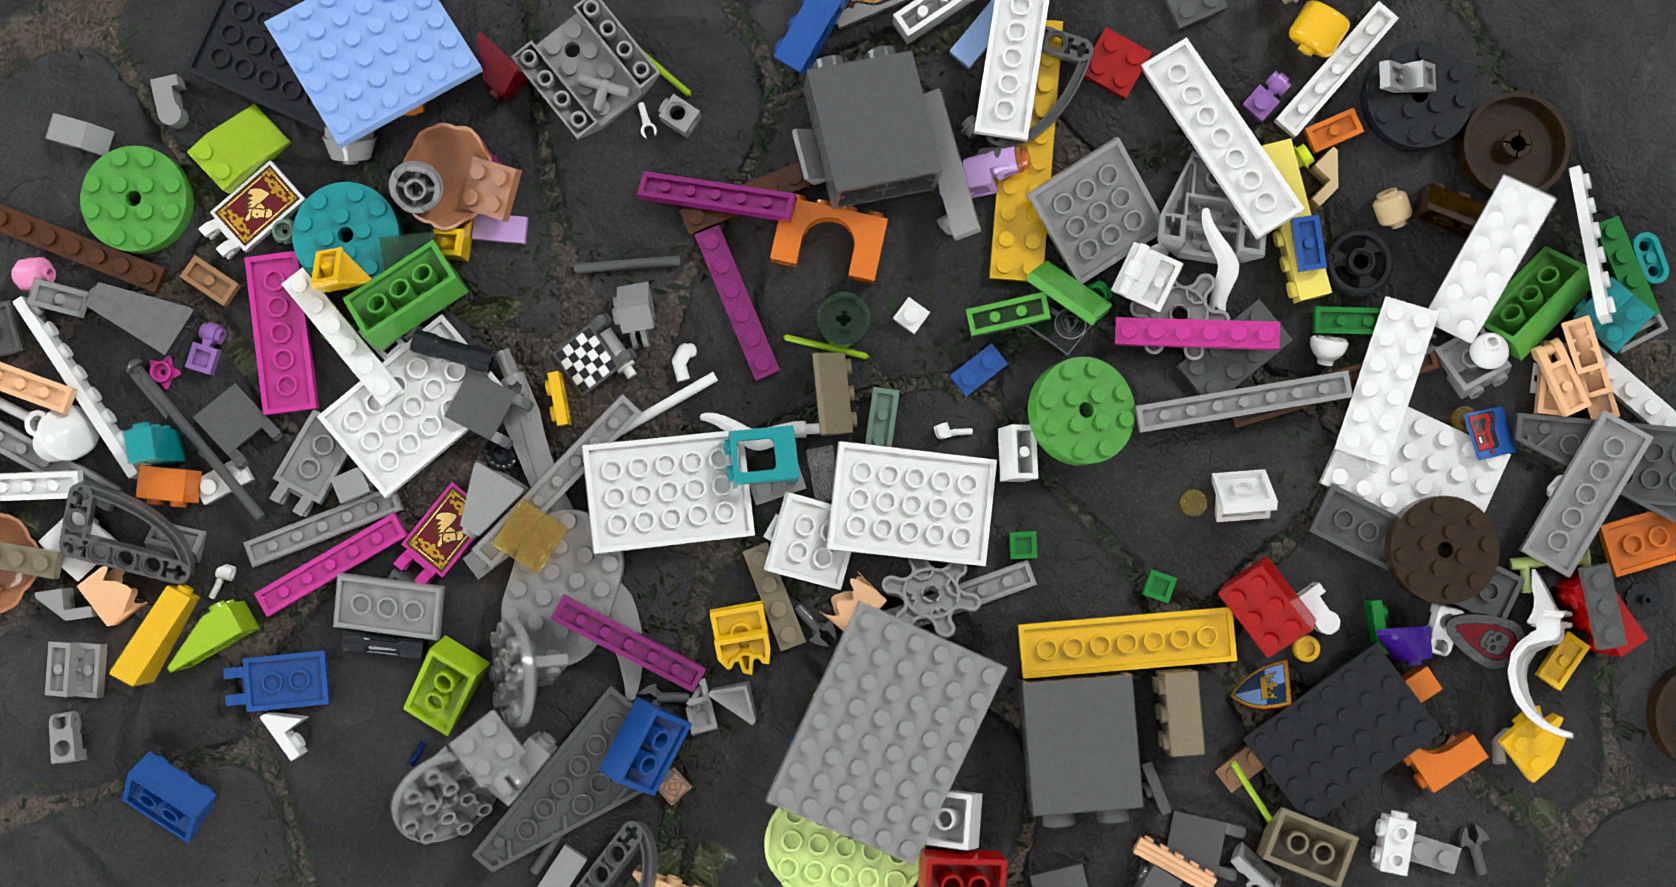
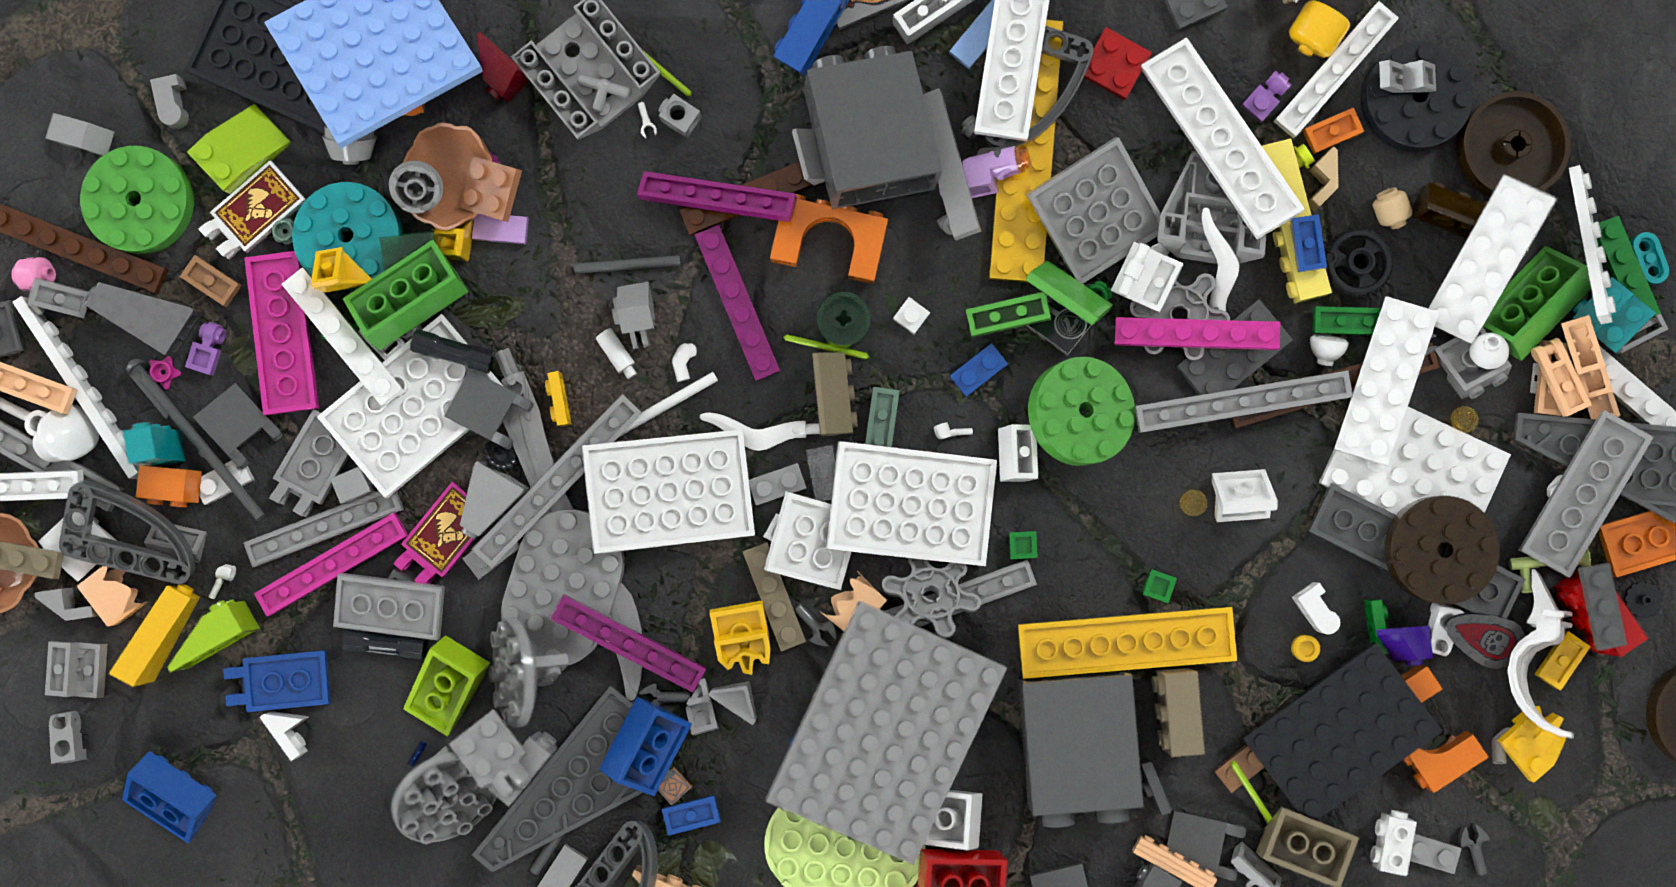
clear yellow plate [492,499,568,574] -> none
flag [552,313,637,397] -> none
teal window [723,425,800,489] -> none
red brick [1218,555,1317,658] -> none
shield [1230,660,1292,710] -> none
sticker [1464,406,1516,460] -> none
none -> blue plate [662,794,721,836]

